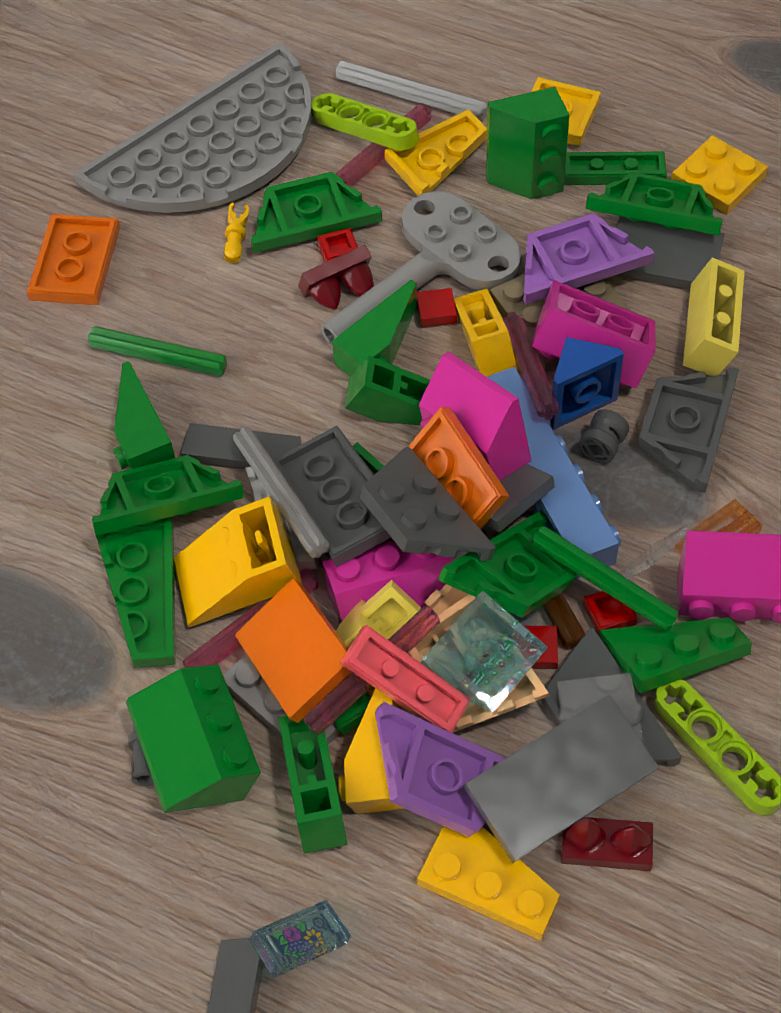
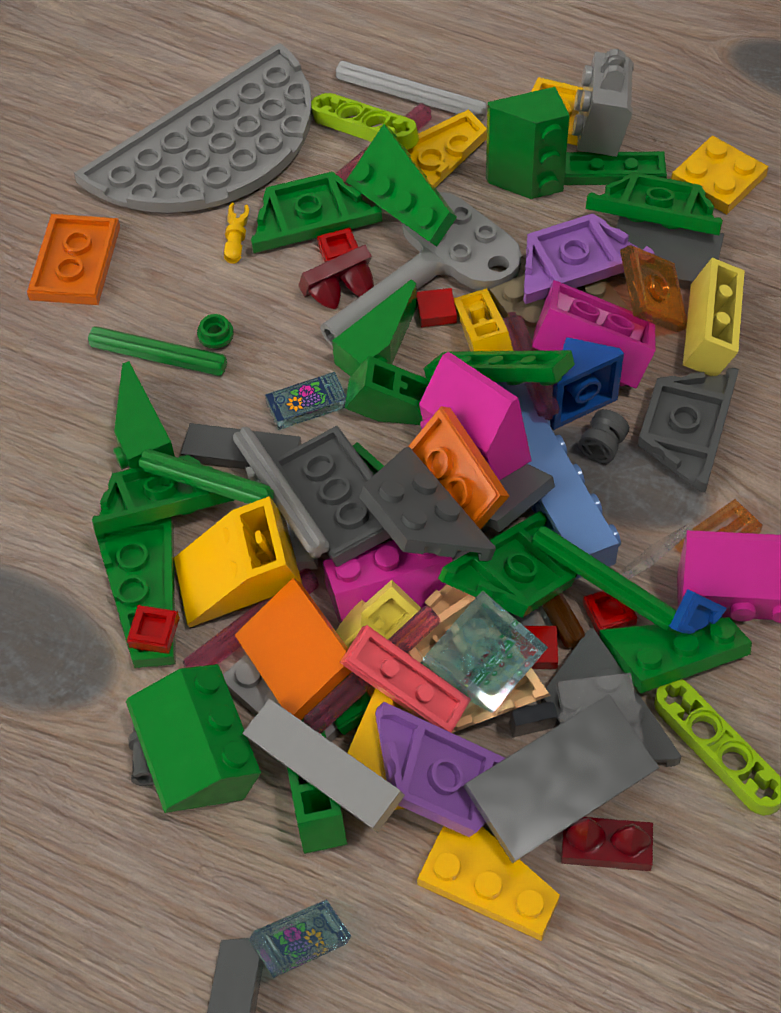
none -> red tile [127,605,180,654]
none -> green axle [139,449,274,504]
none -> green plate [197,314,234,349]
none -> light grey tile [242,698,405,833]
none -> tile [265,372,346,430]
none -> green wing [345,124,457,247]
none -> green plate [423,350,575,386]
none -> black tile [509,701,558,737]
none -> light grey hinge [572,48,634,157]
none -> clear orange tile [620,245,687,333]
none -> blue tile [669,589,727,634]

